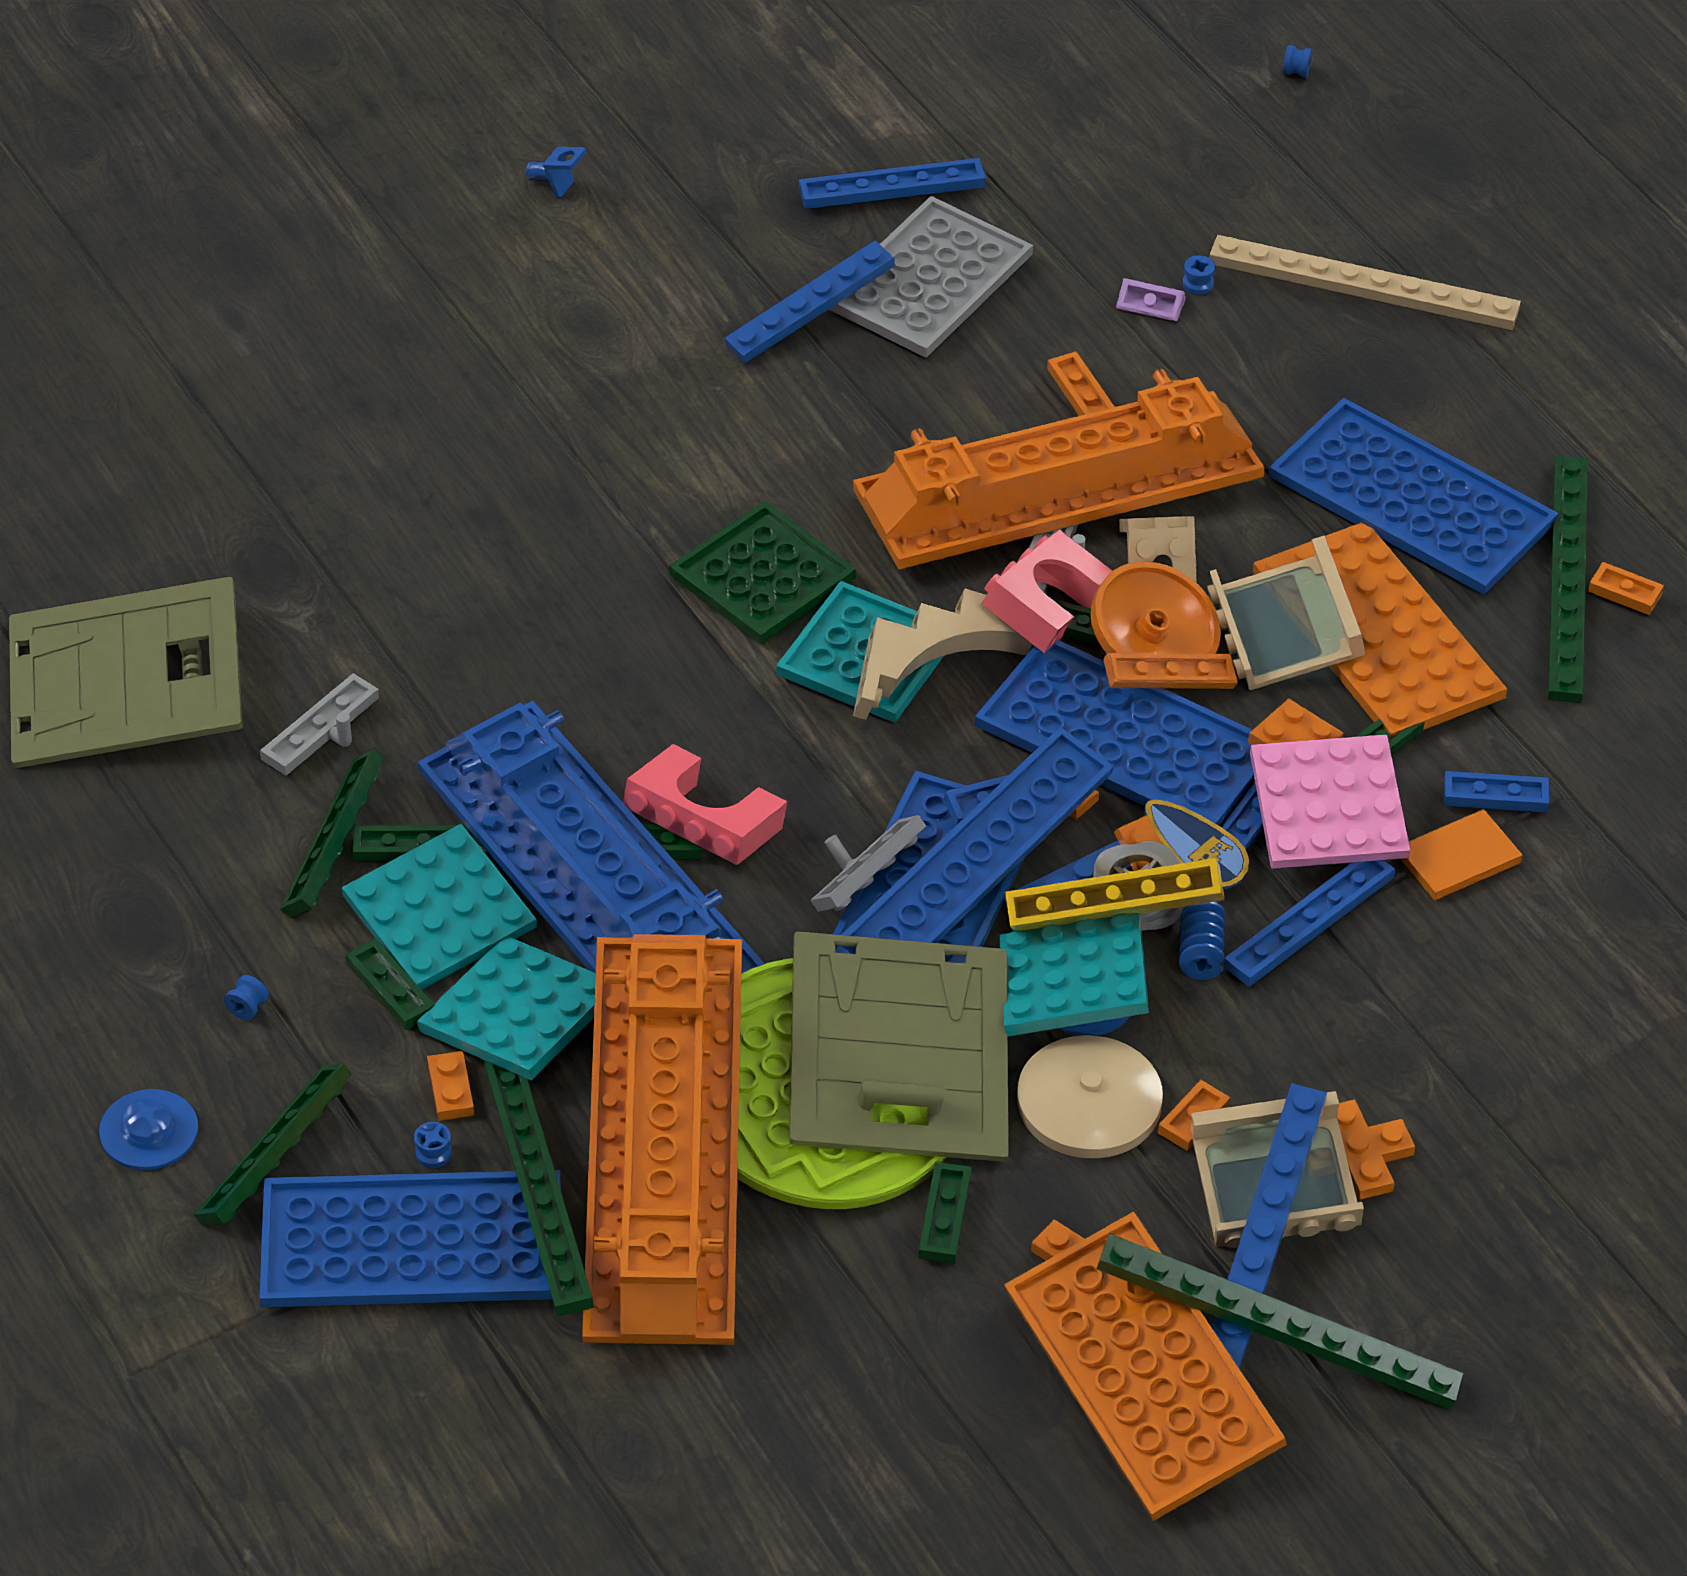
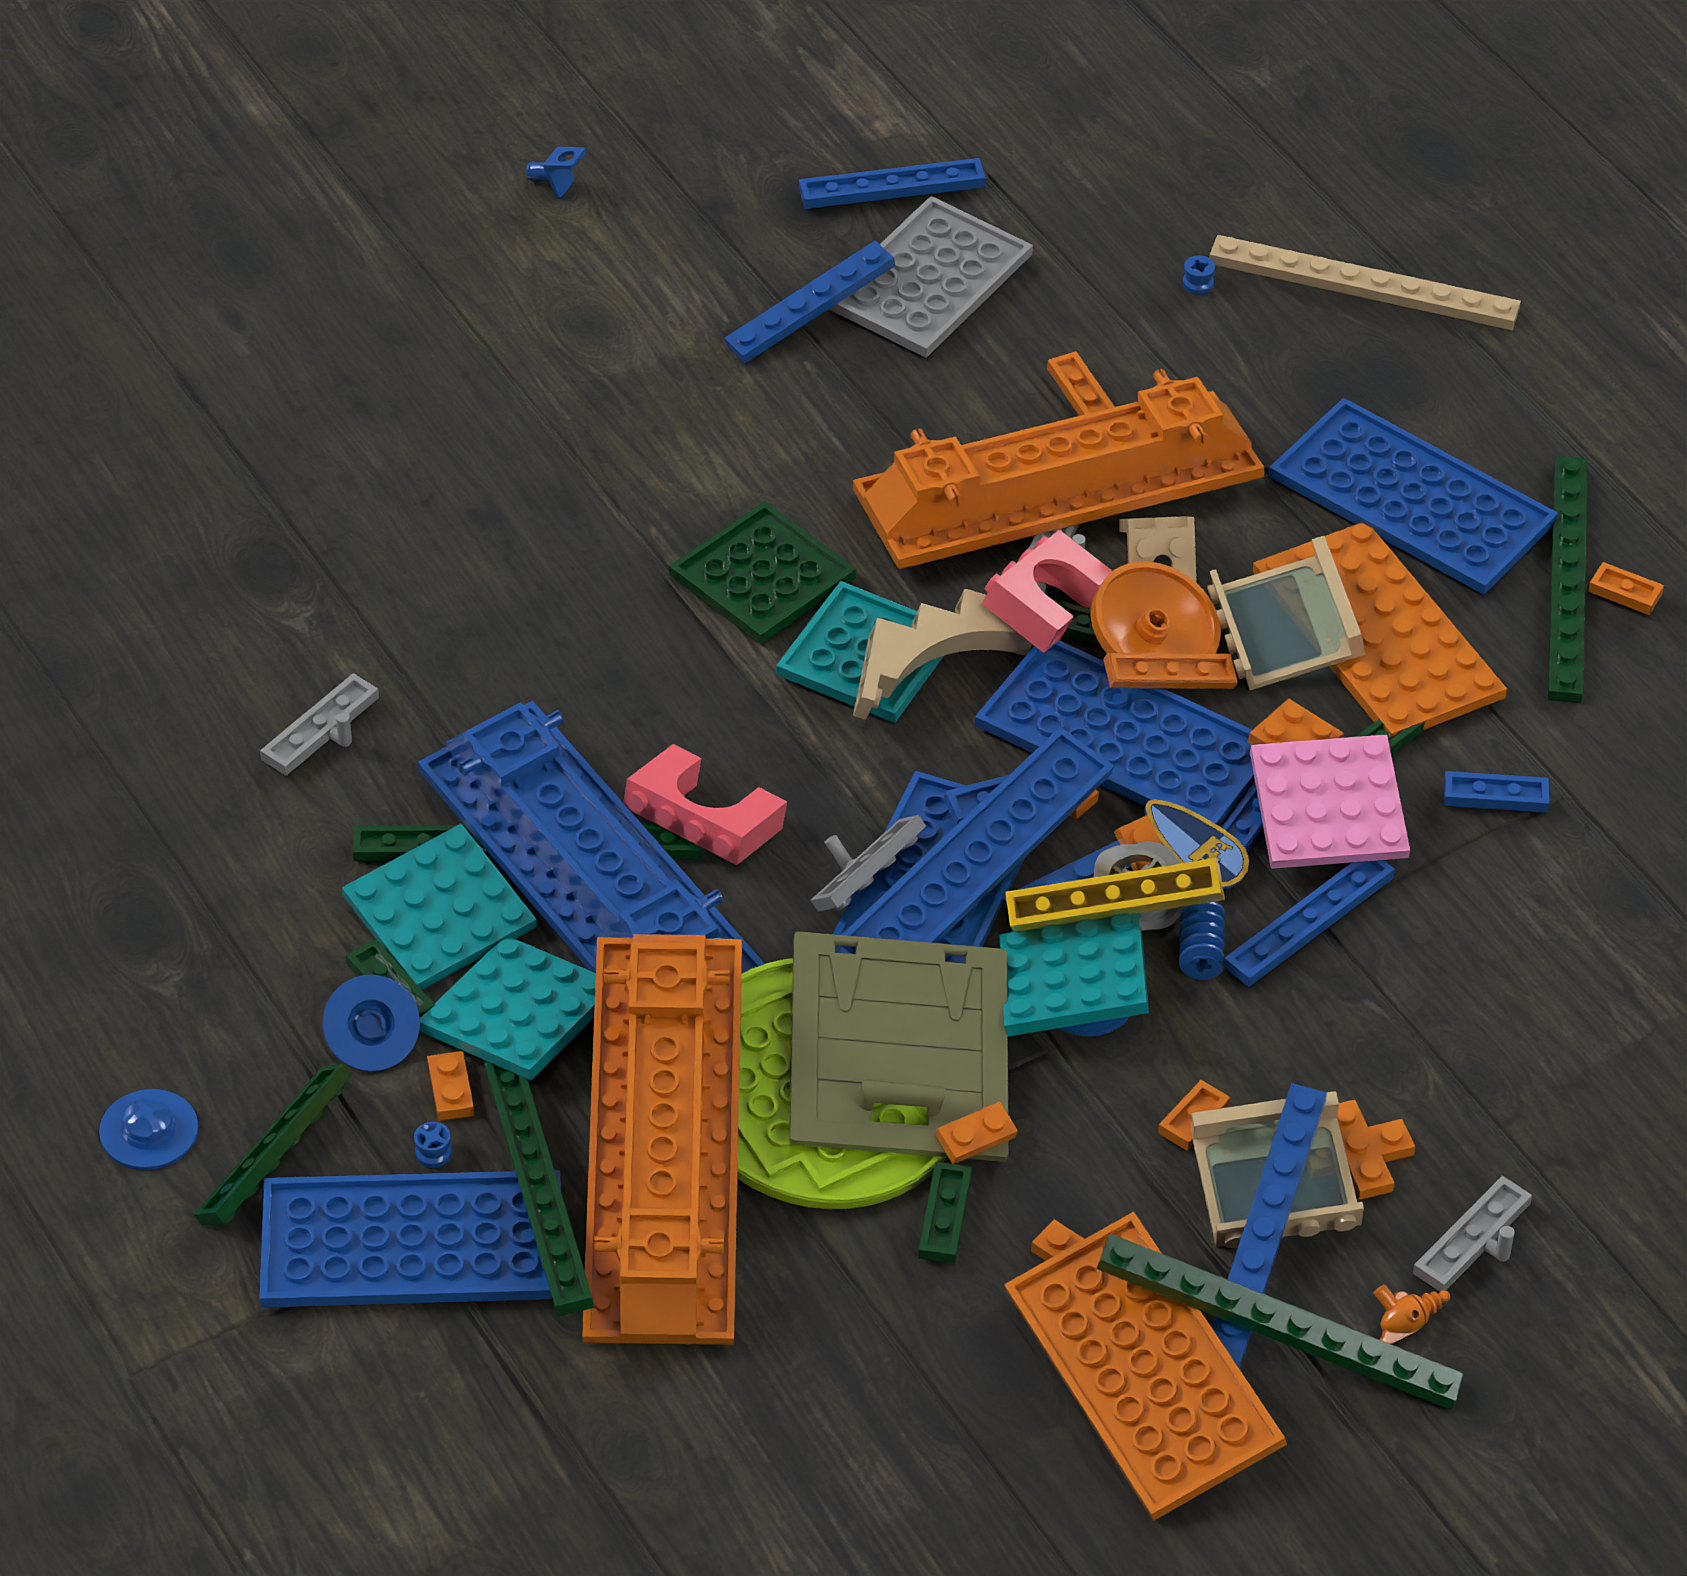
olive door [9,577,243,768] -> none
blue wheel [224,975,269,1020] -> none
dark green plate [280,748,384,918] -> none
tan dish [1017,1035,1163,1158] -> none
lavender slope [1116,278,1186,322] -> none
blue wheel [1283,45,1313,78] -> none
orange tile [1400,809,1523,901] -> none
none -> blue hat [322,975,420,1072]
none -> orange plate [935,1101,1018,1164]
none -> orange piece [1373,1284,1450,1344]
none -> light grey plate [1413,1176,1532,1292]

